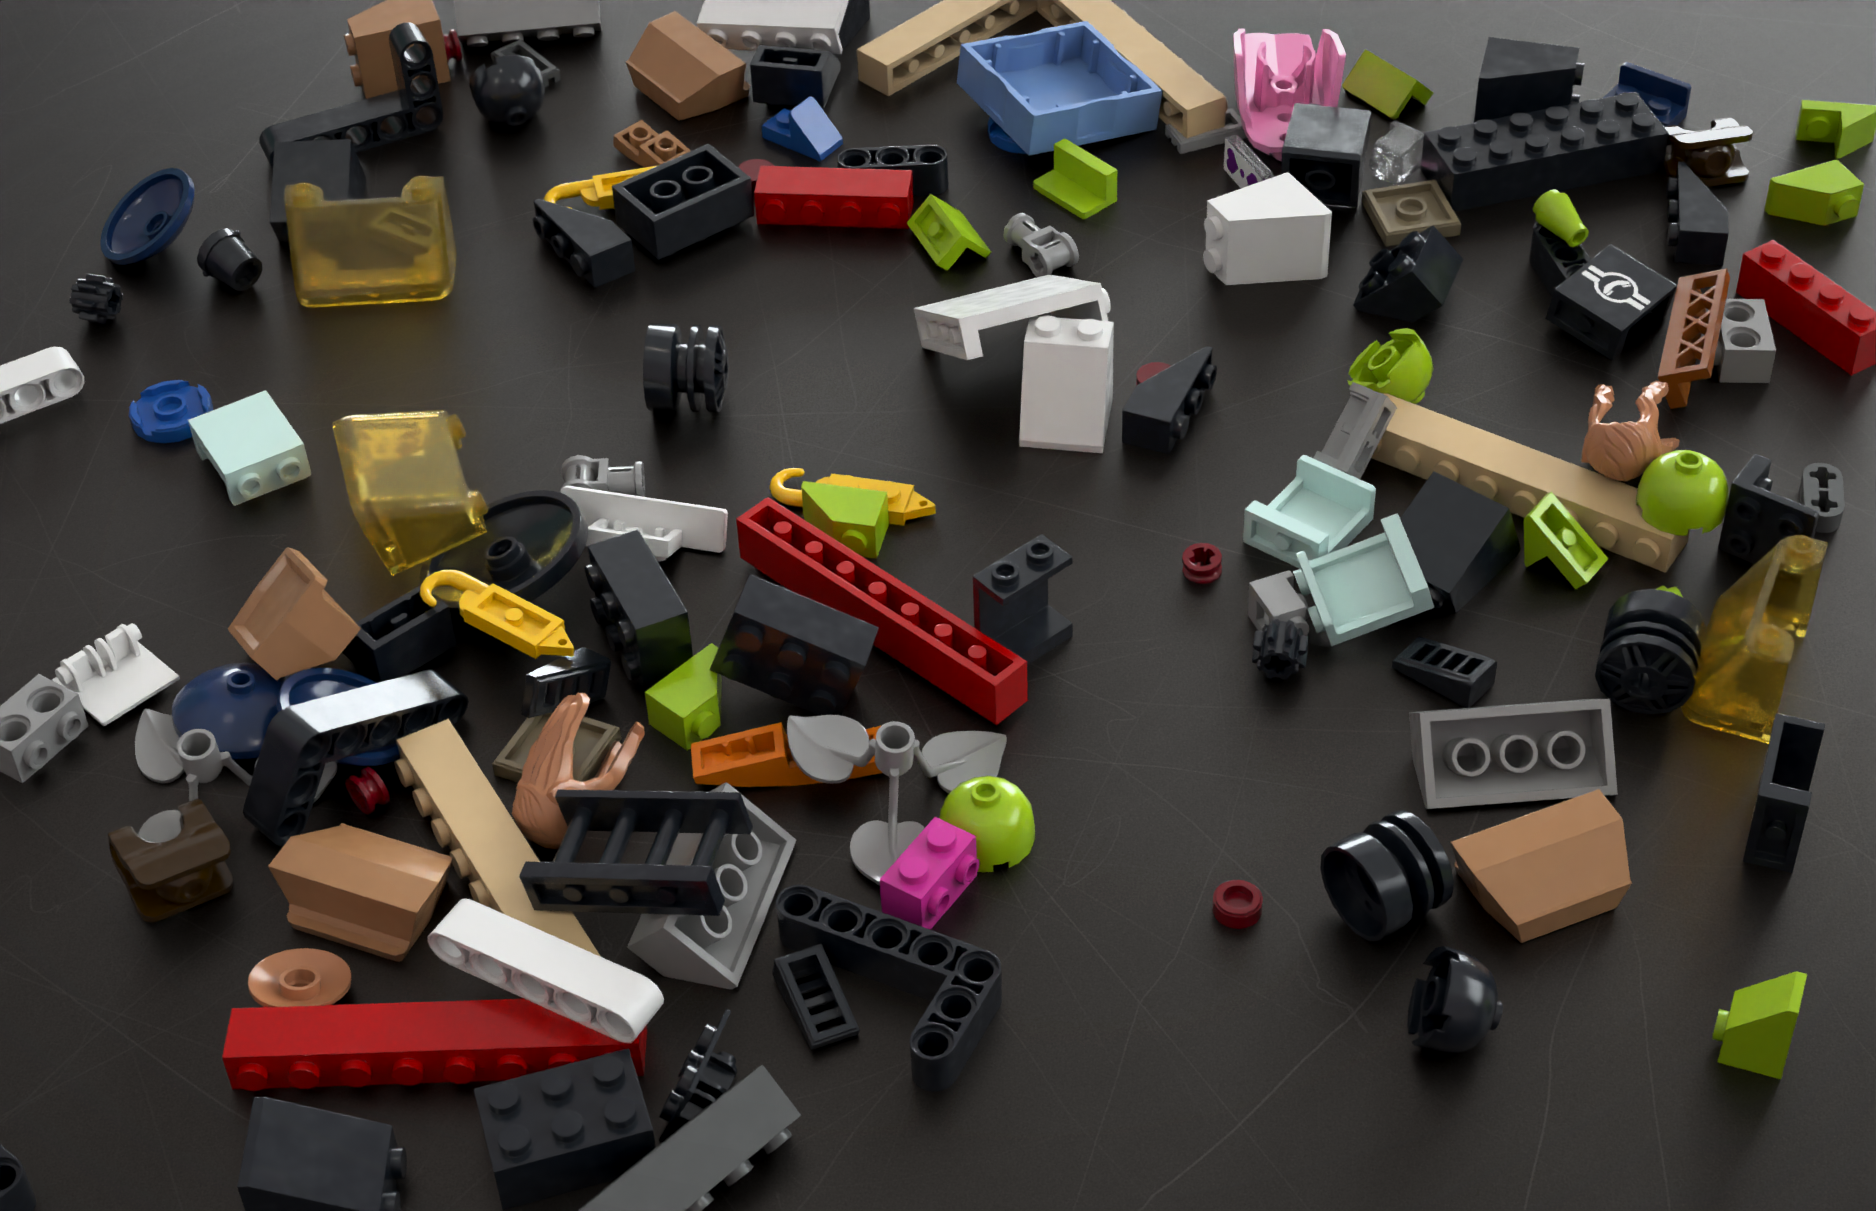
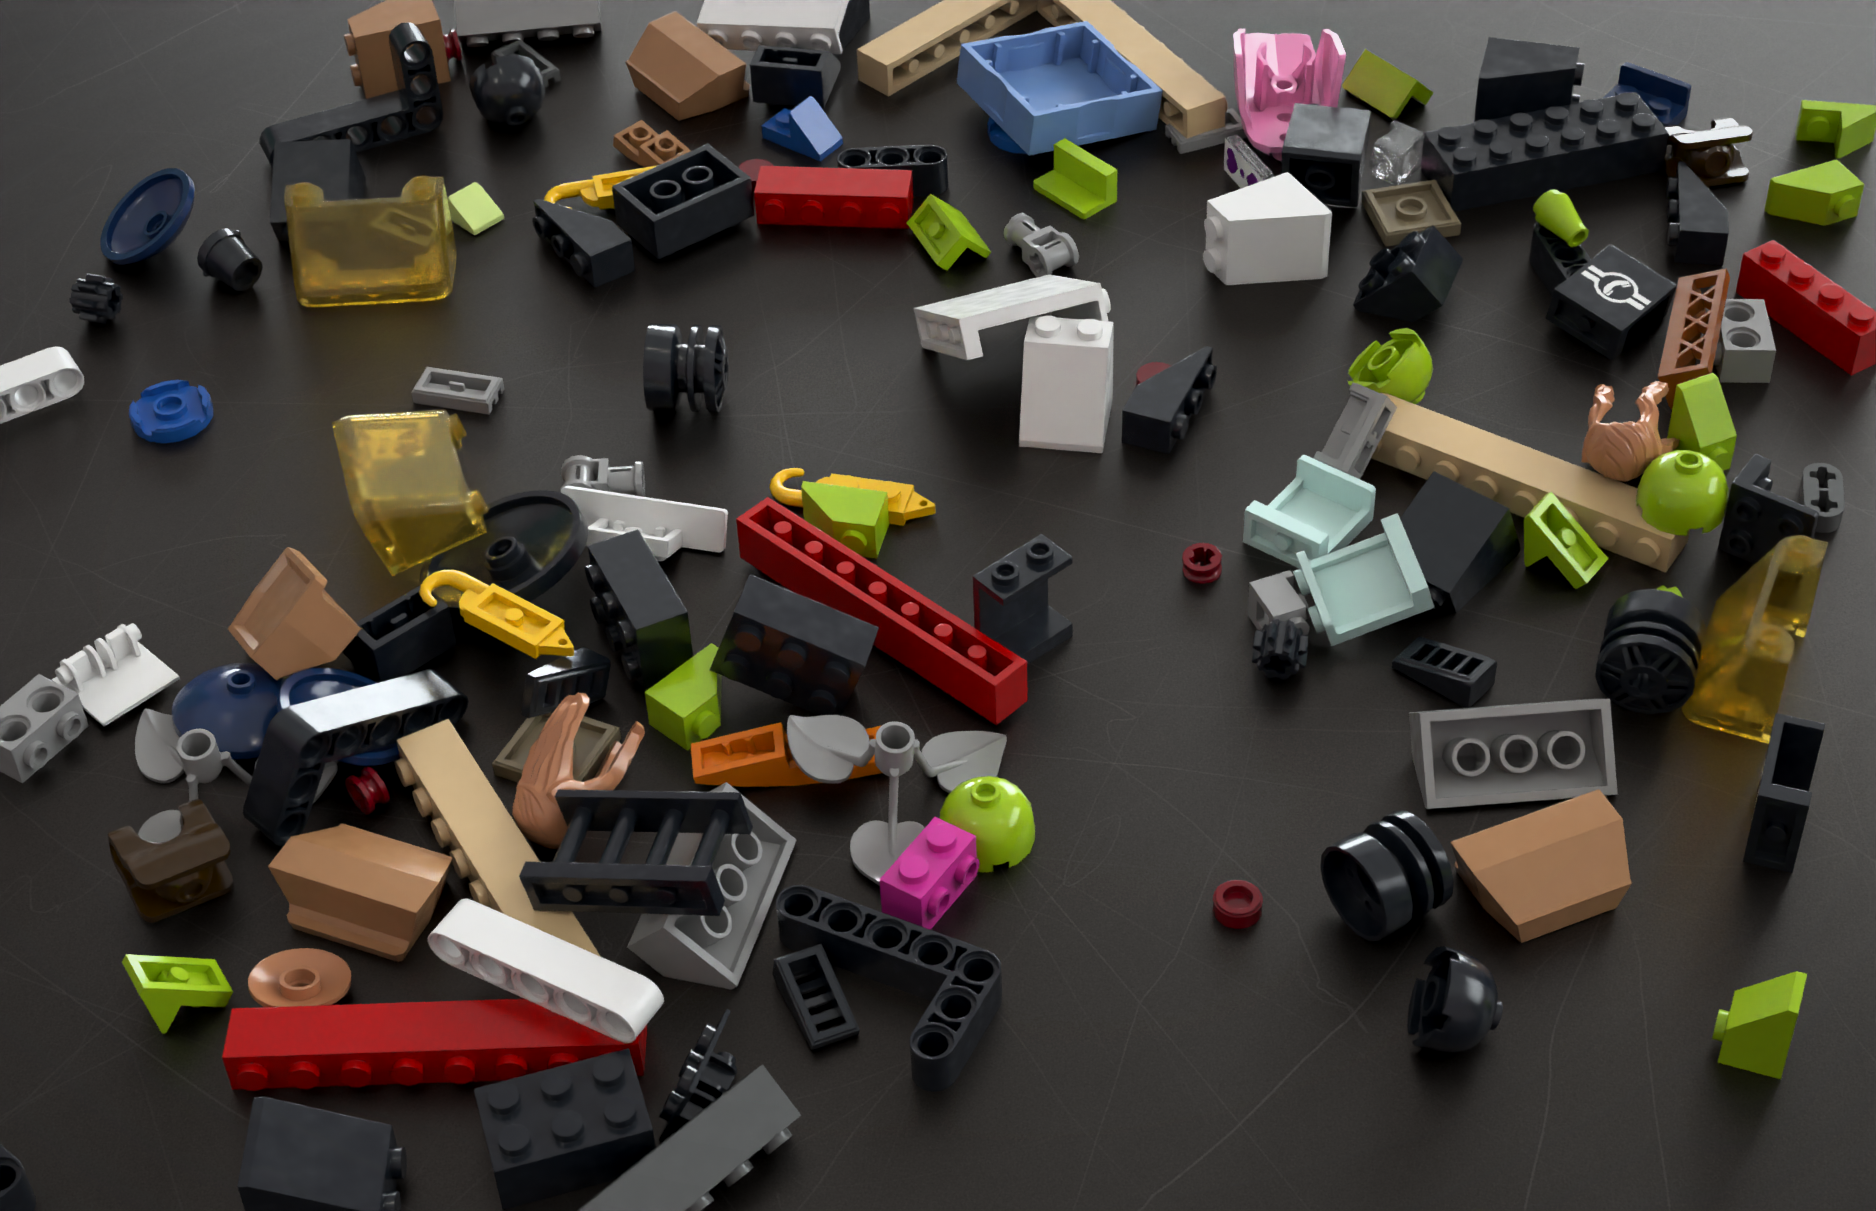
light aqua panel [188,390,311,506] -> none
none -> lime slope [122,954,233,1034]
none -> light grey tile [411,367,504,415]
none -> yellowish green slope [447,182,504,235]
none -> lime slope [1667,373,1737,471]

